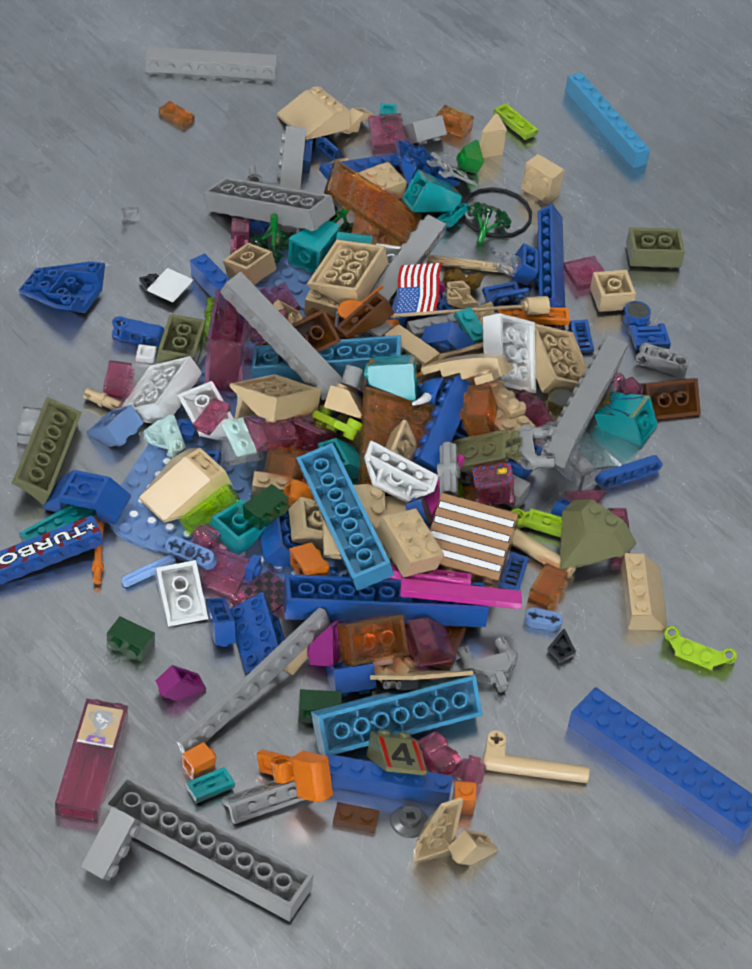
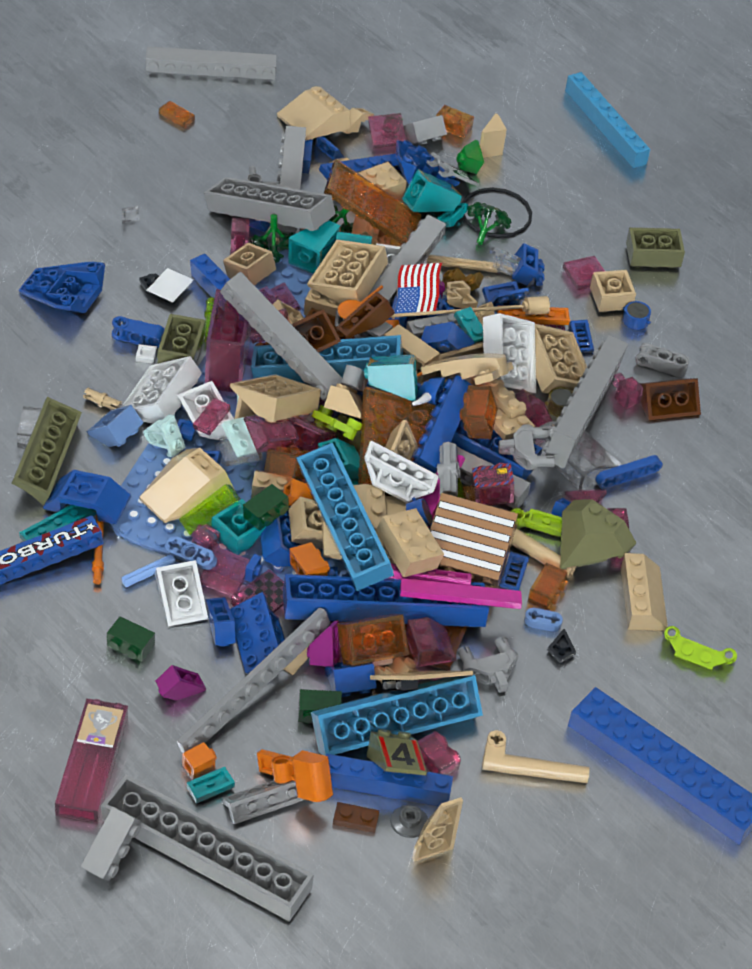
clear pink brick [103,360,135,399] -> none
teal plate [380,103,397,119] -> none
tan slope [447,830,498,865] -> none
olive tile [452,429,523,473] -> none
orange brick [452,781,477,815] -> none
clear pink head [456,755,487,785] -> none
lime plate [493,103,538,140] -> none
tan brick [521,154,565,205] -> none
blue brick [538,204,565,308] -> none
teal slope [595,392,658,447] -> none
blue plate [628,323,671,350] -> none

